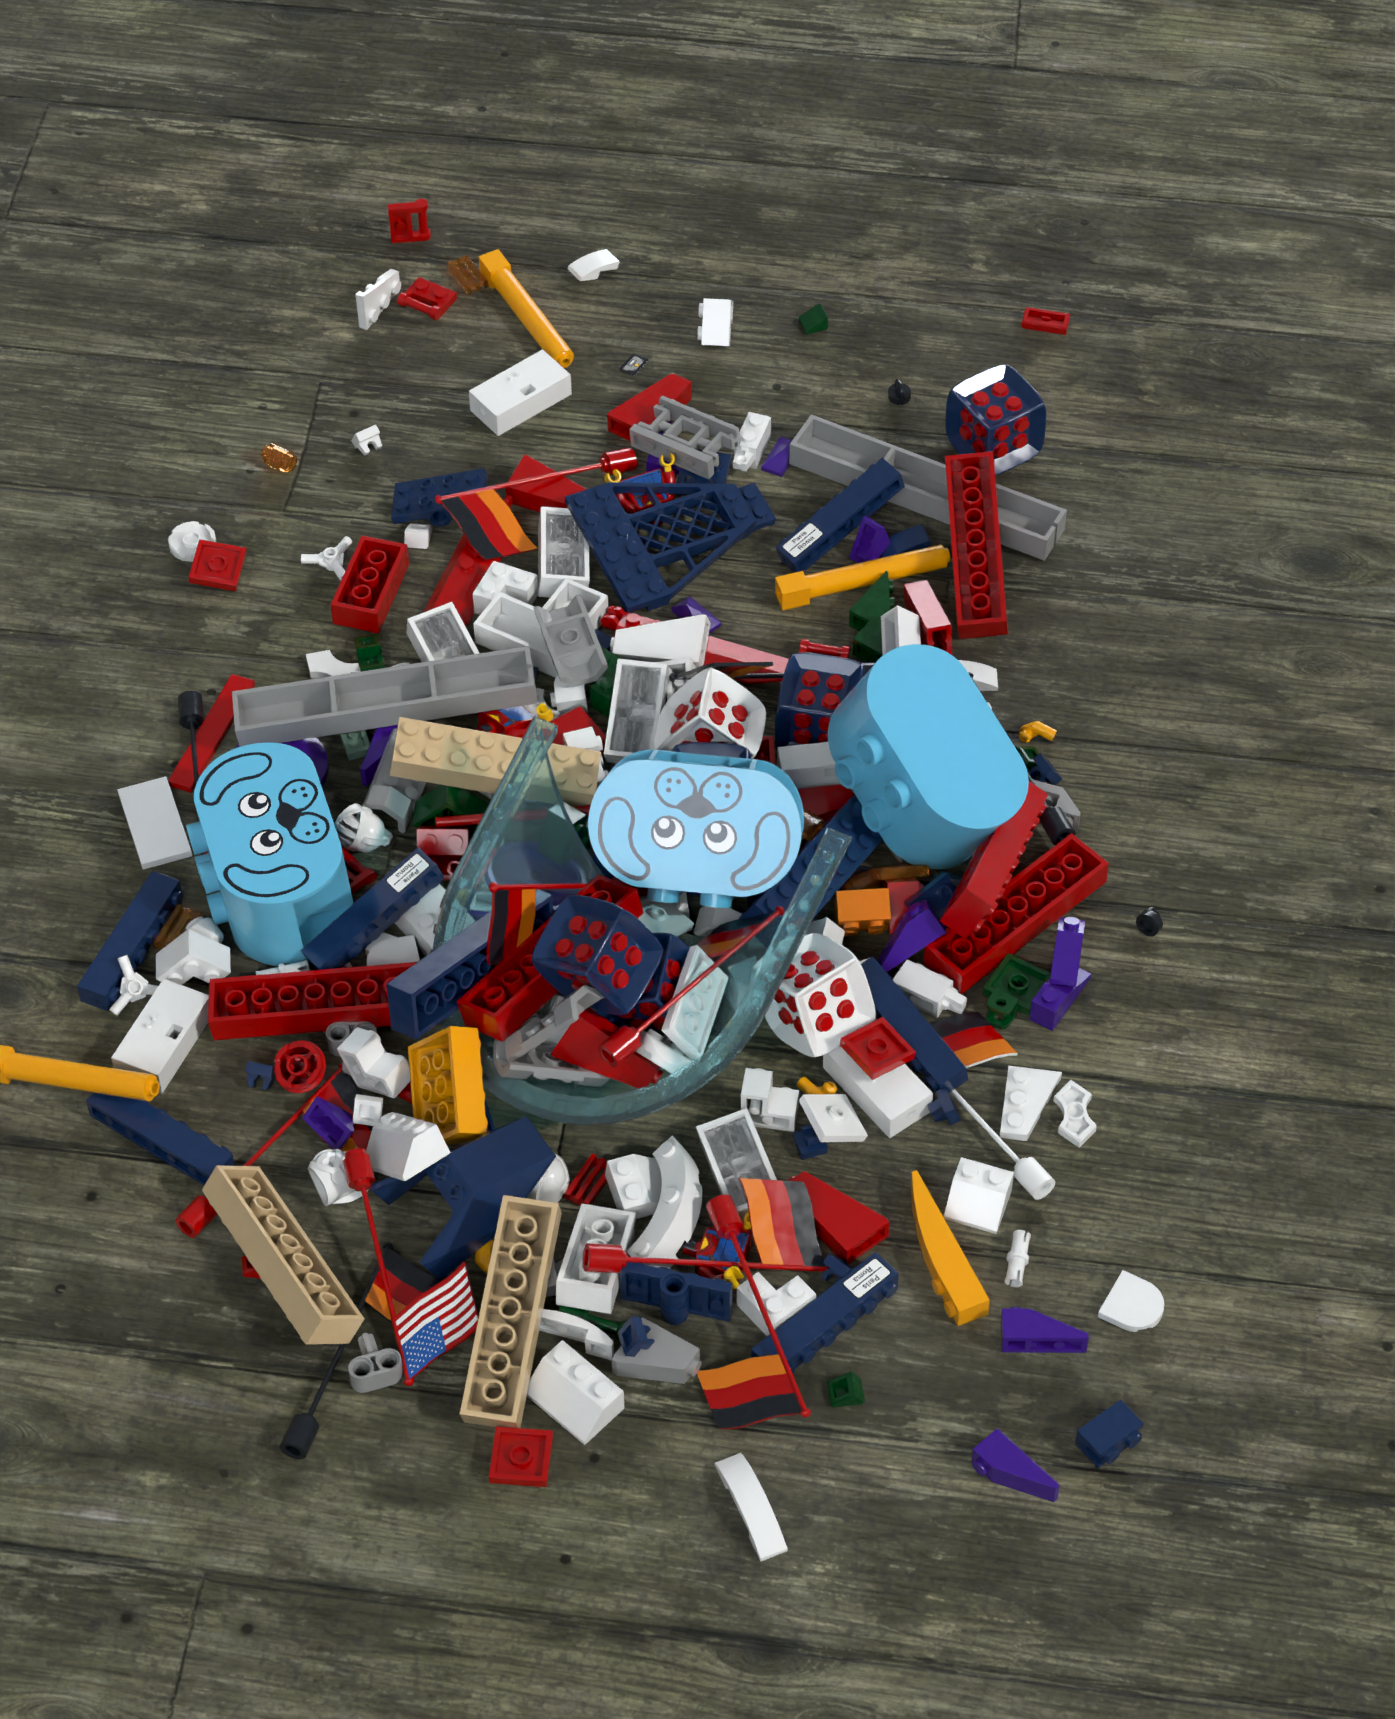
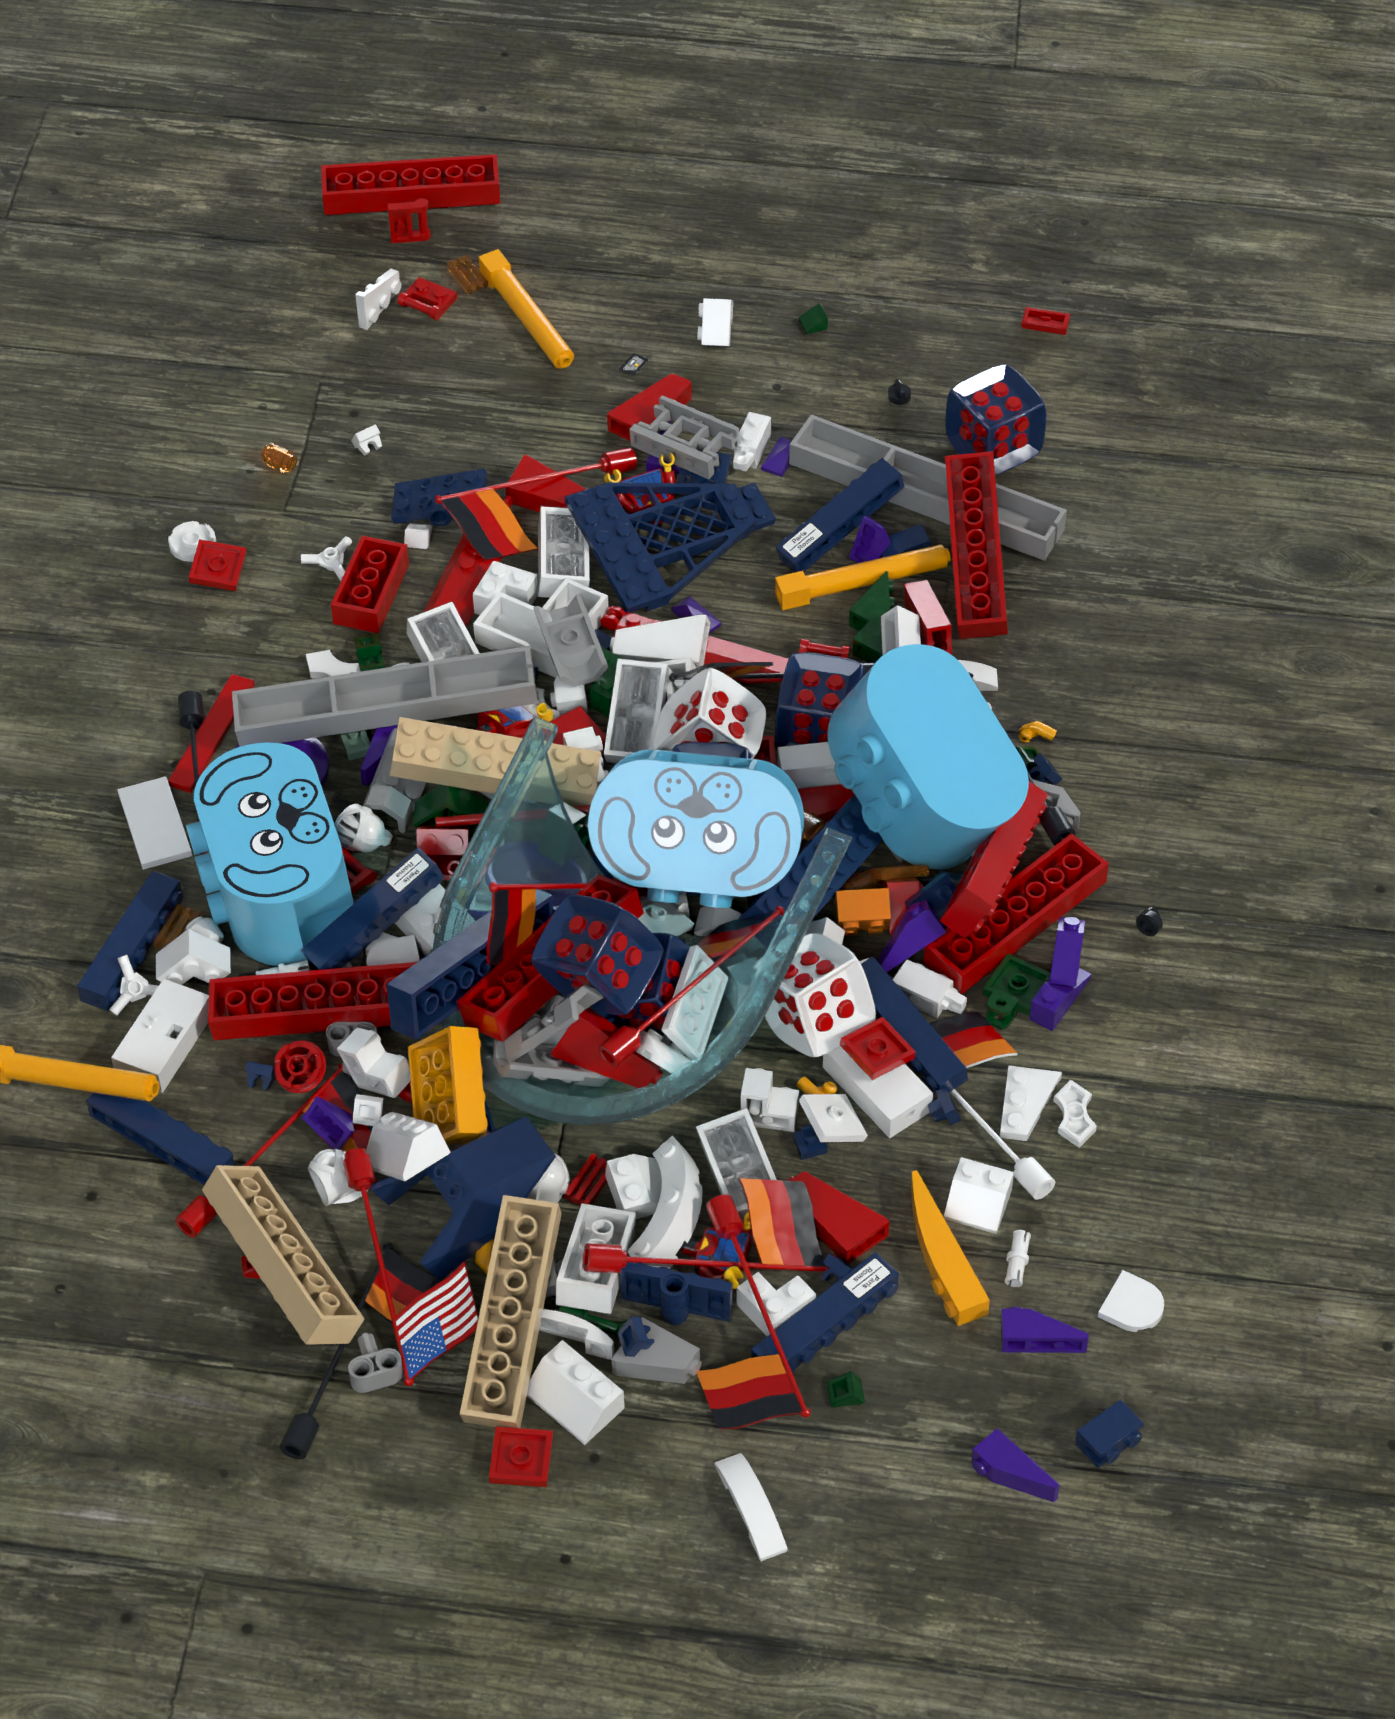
white brick [469,349,572,436] -> none
white slope [568,249,620,281] -> none
none -> red brick [321,154,501,215]

